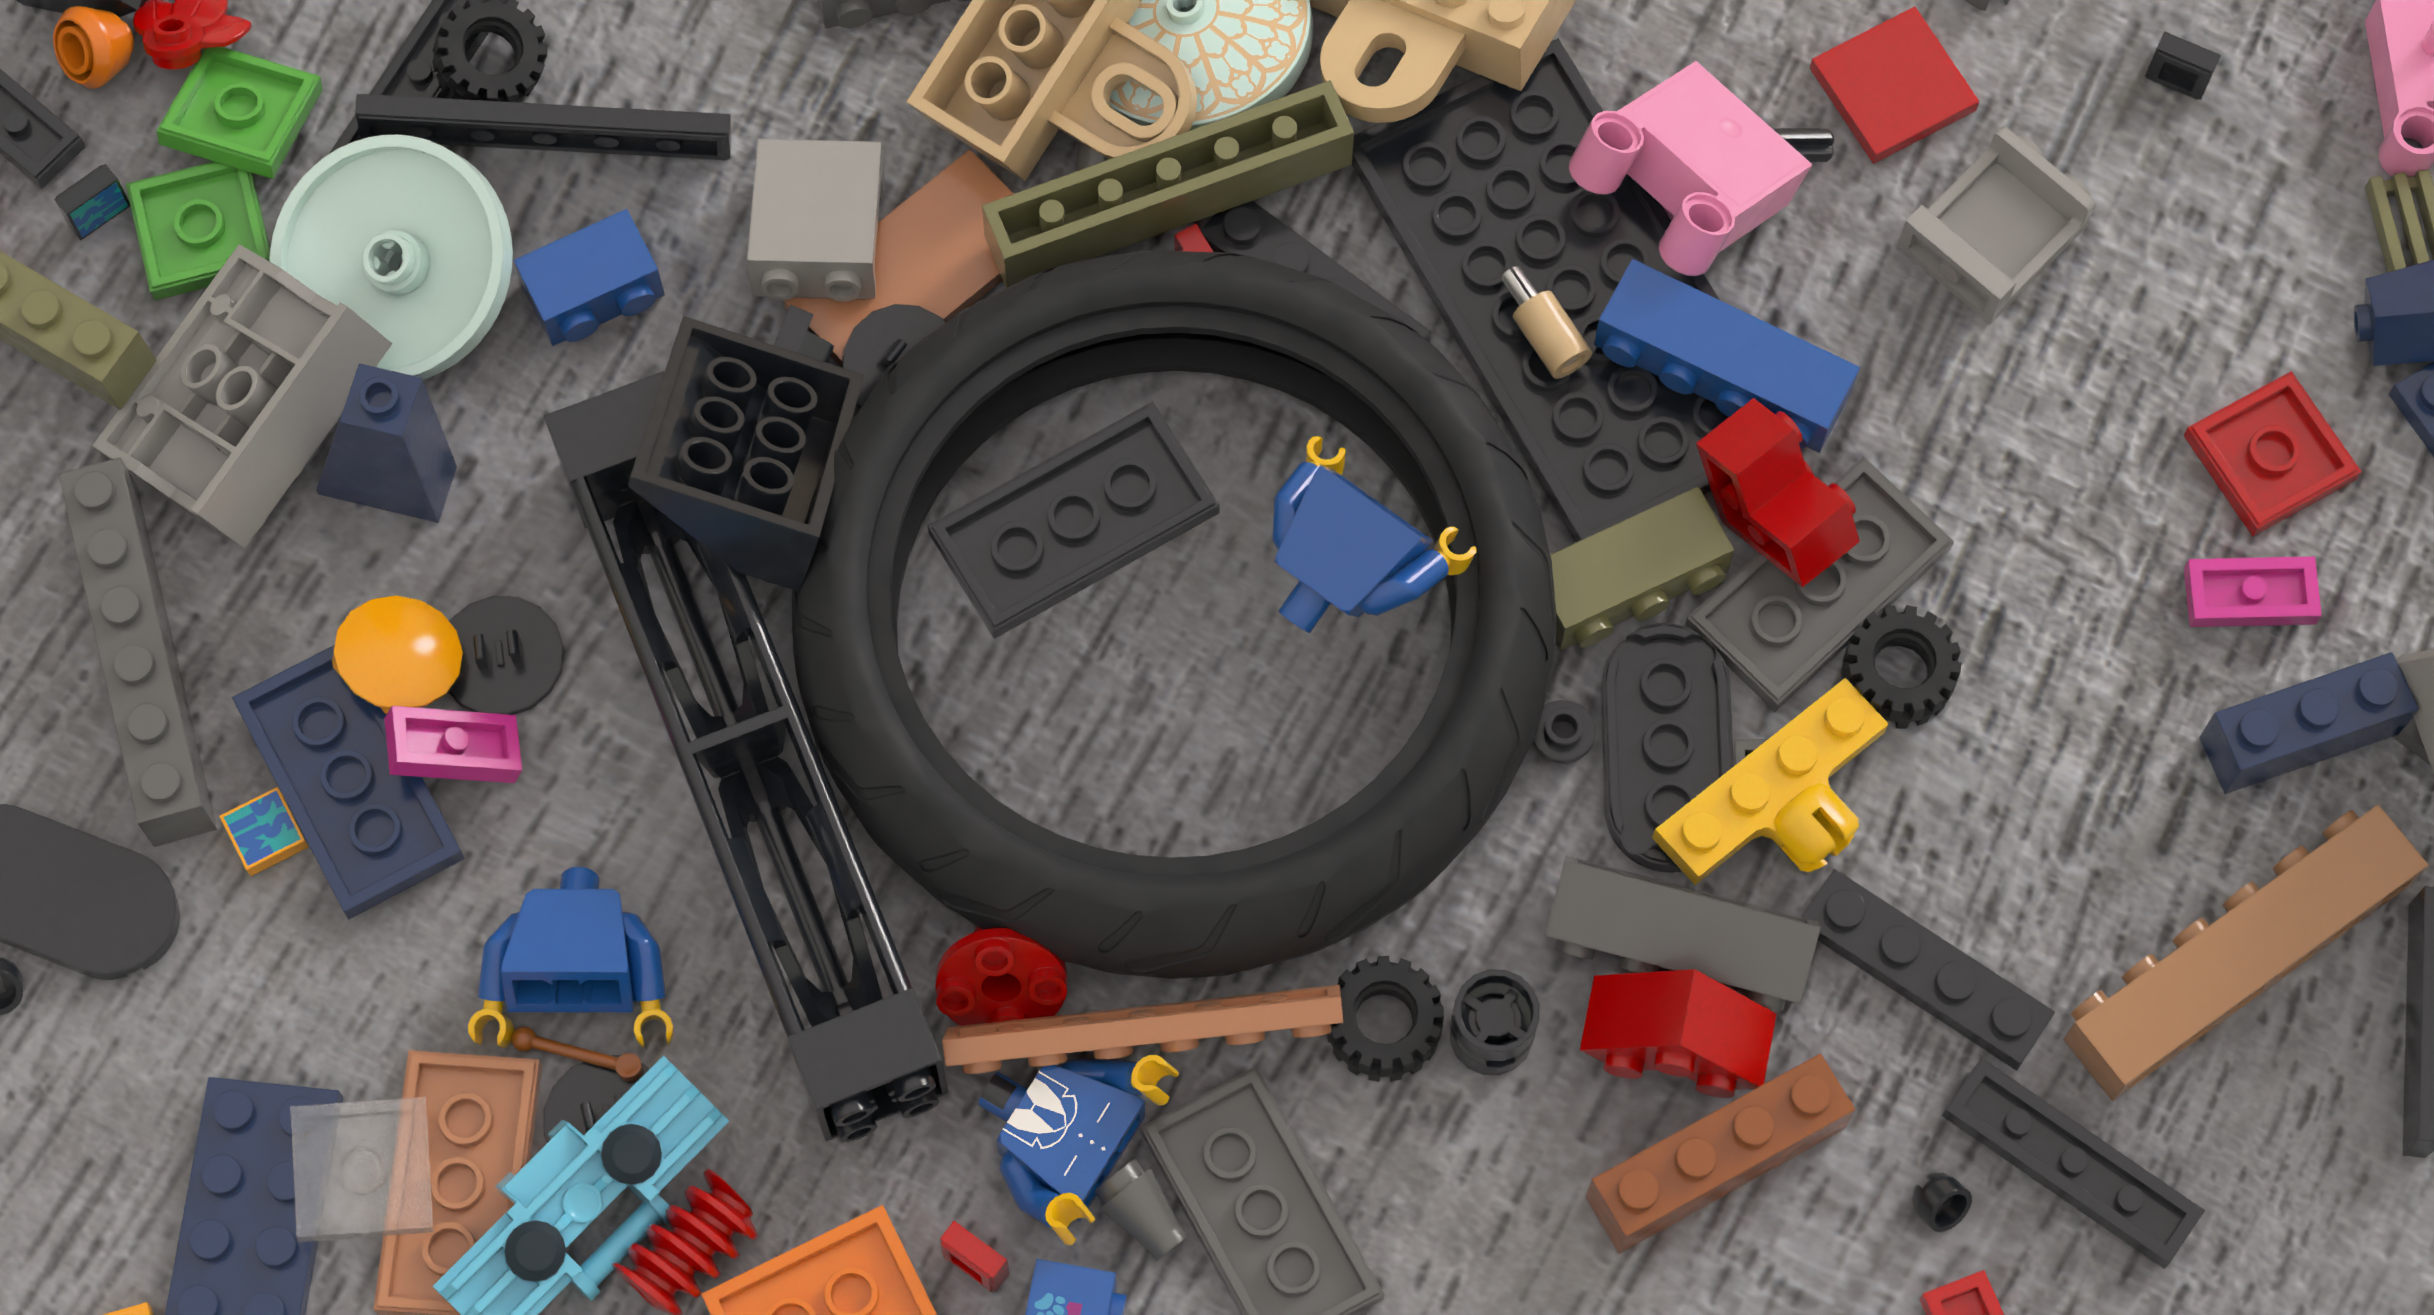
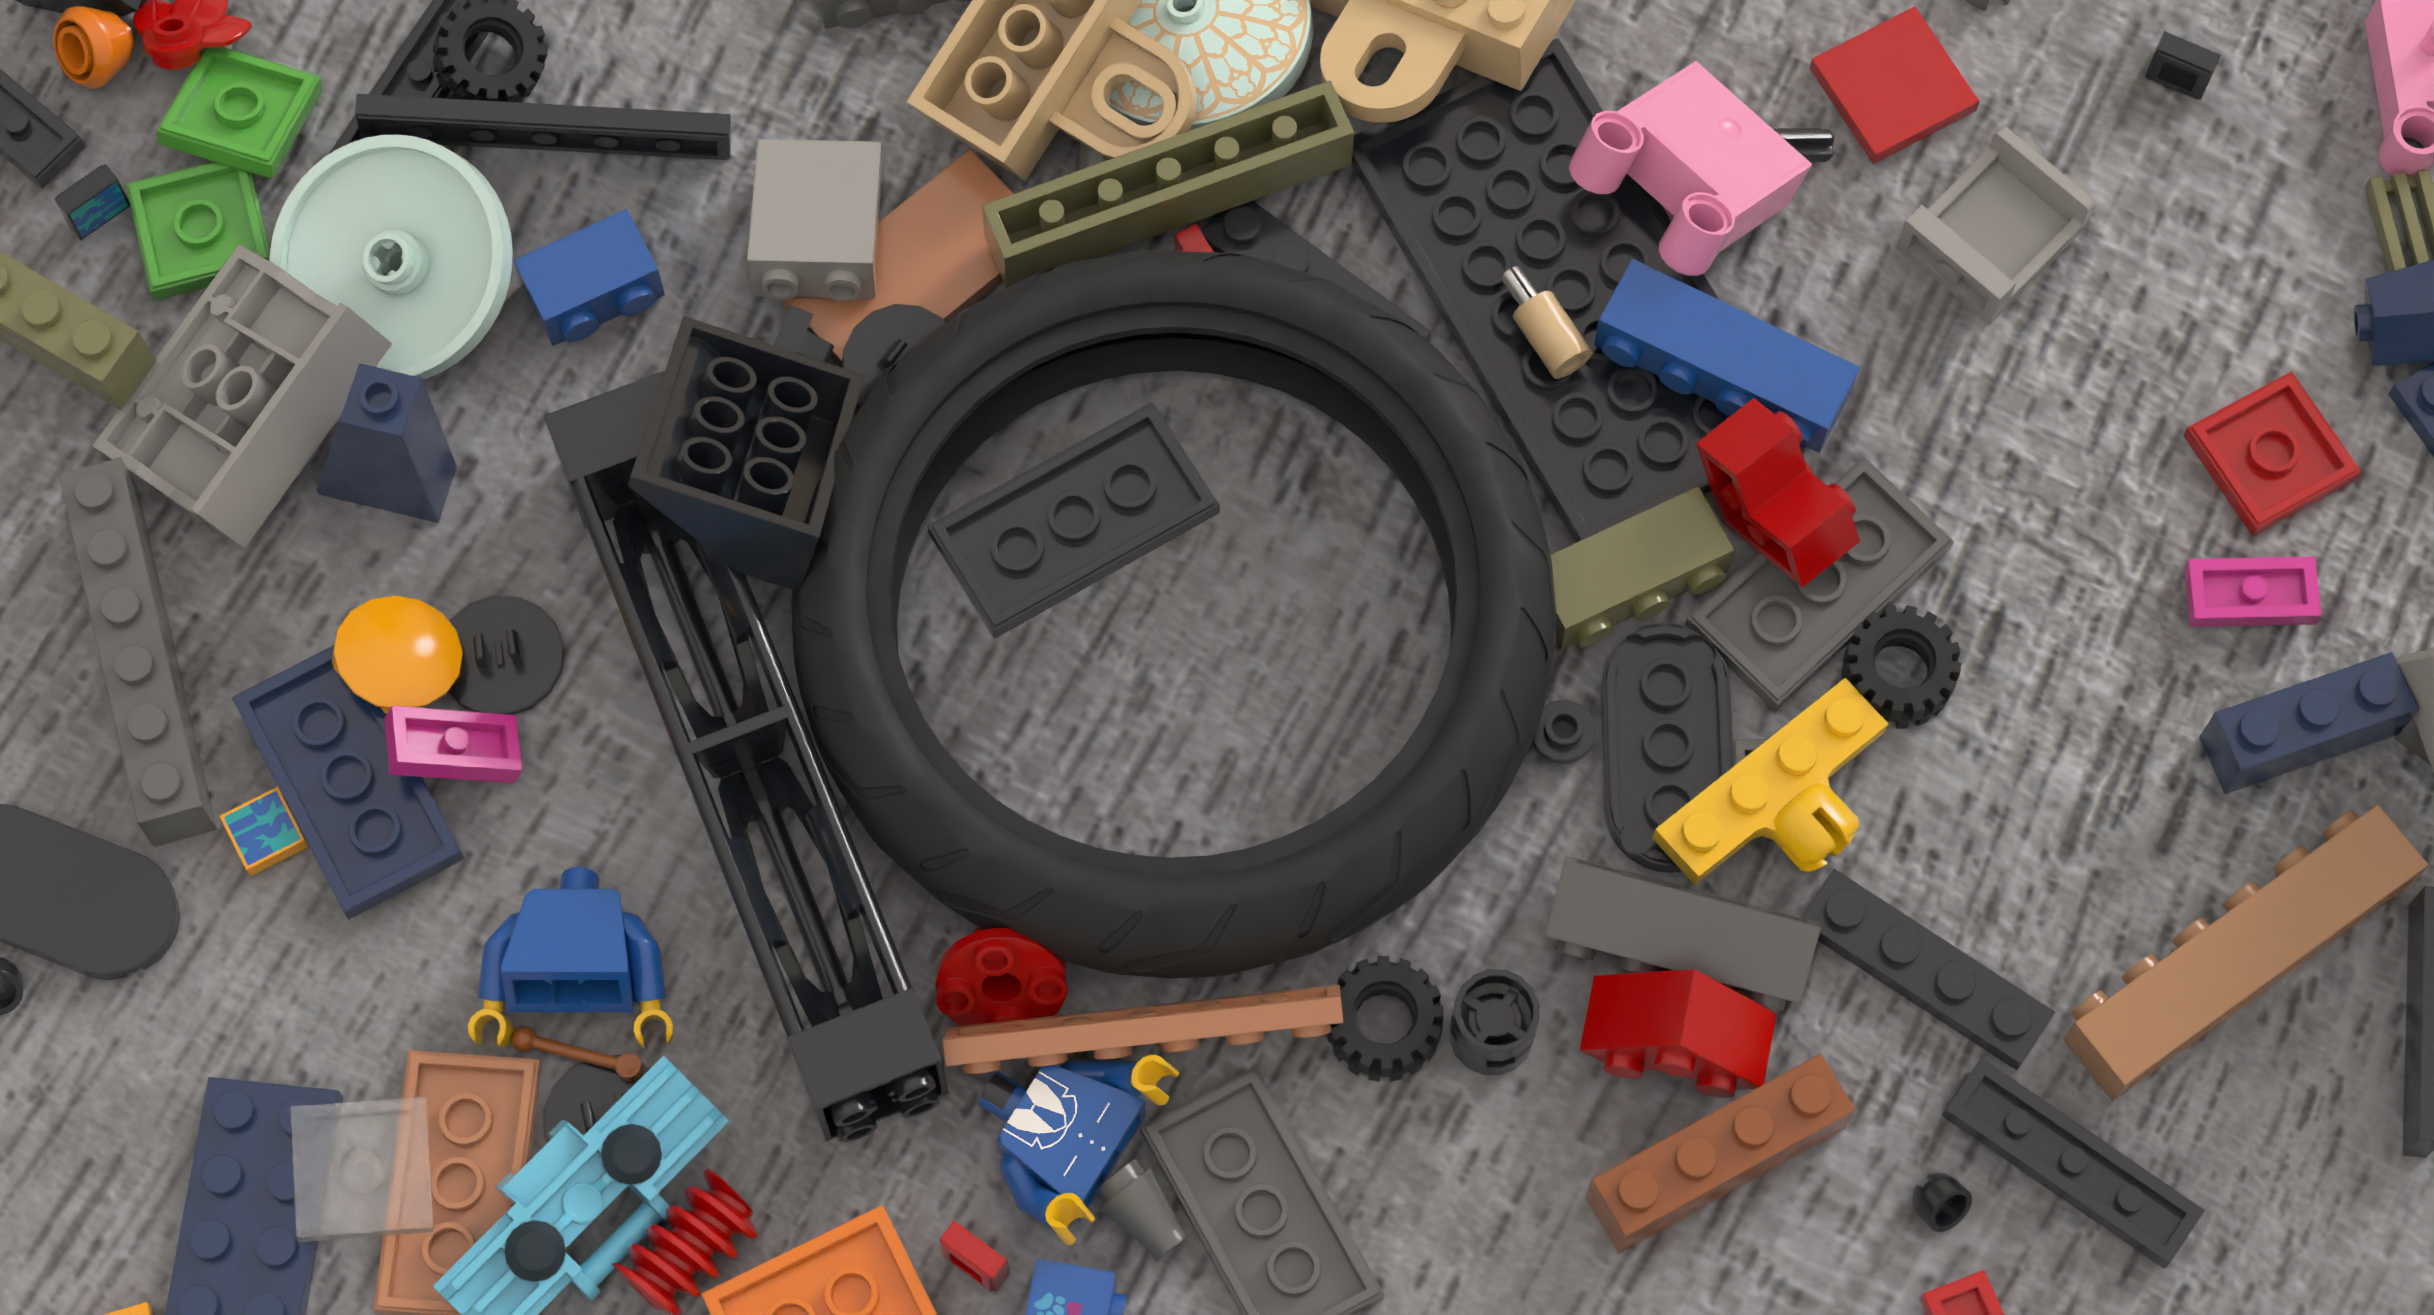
blue torso [1272,436,1476,633] -> none

